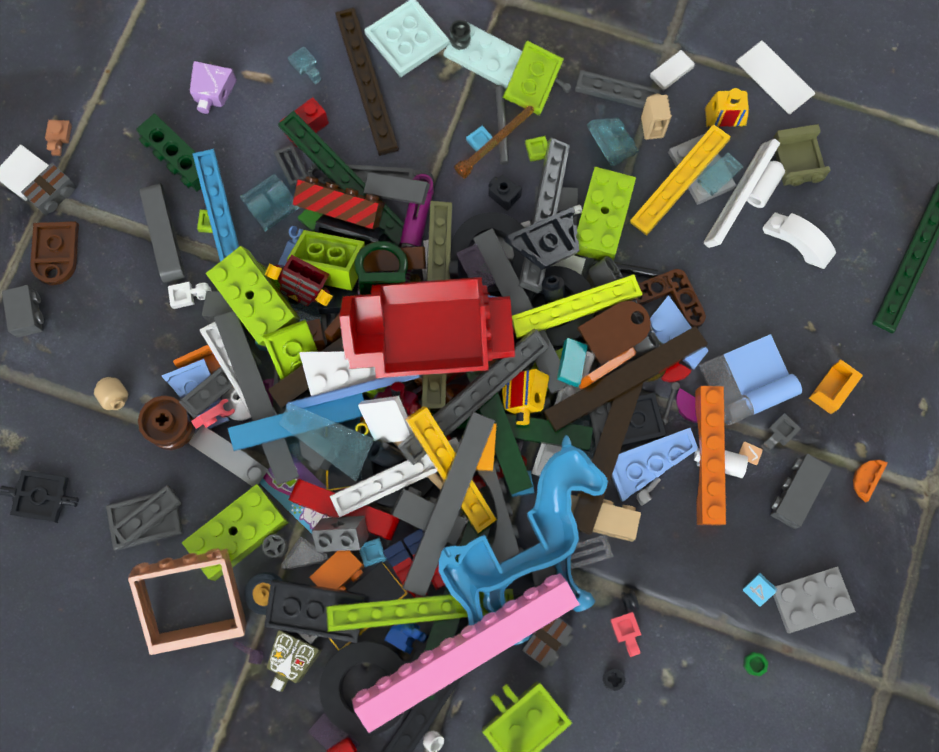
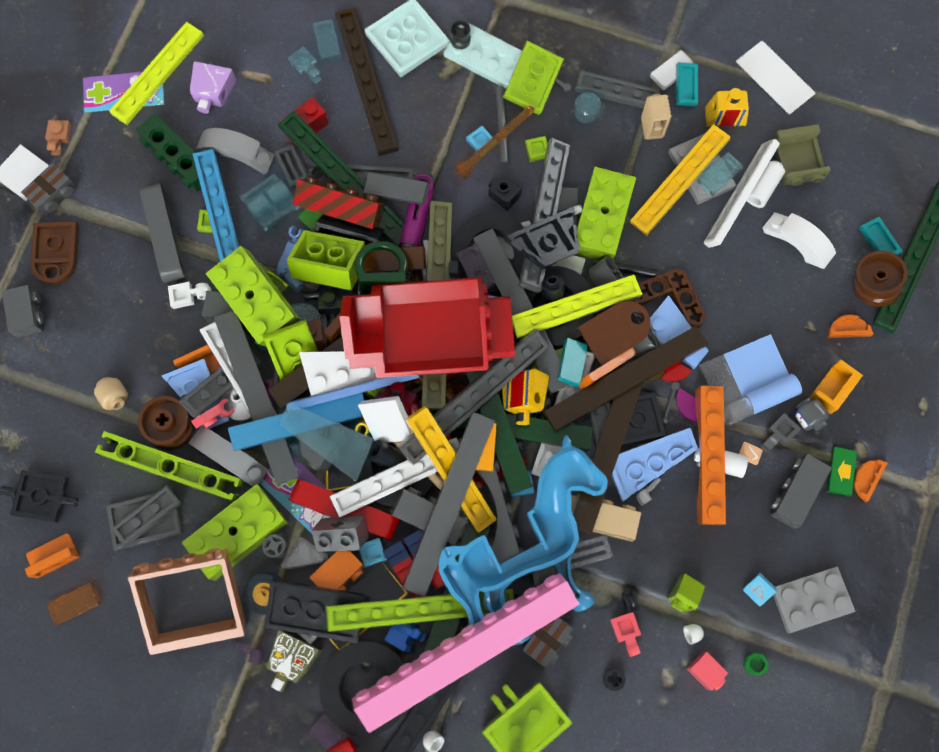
dark red torso [265,254,333,307] -> none
clear light blue plate [587,118,639,166] -> none
none -> orange panel [25,533,80,579]
none -> clear orange tile [47,583,101,625]
none -> sticker [83,72,164,113]
none -> lime piece [95,431,245,502]
none -> neon yellow tile [109,22,204,125]
none -> light grey arch [196,128,274,174]
none -> clear light blue tile [313,19,341,62]
none -> clear light blue head [573,92,601,124]
none -> lime slope [667,573,705,612]
none -> teal tile [676,62,698,106]
none -> white hinge [683,624,704,645]
none -> coral brick [686,652,728,691]
none -> dark grey head [795,398,830,432]
none -> green tile [827,447,857,496]
none -> orange tile [828,314,873,338]
none -> reddish brown wheel [853,250,908,307]
none -> teal tile [859,217,903,256]

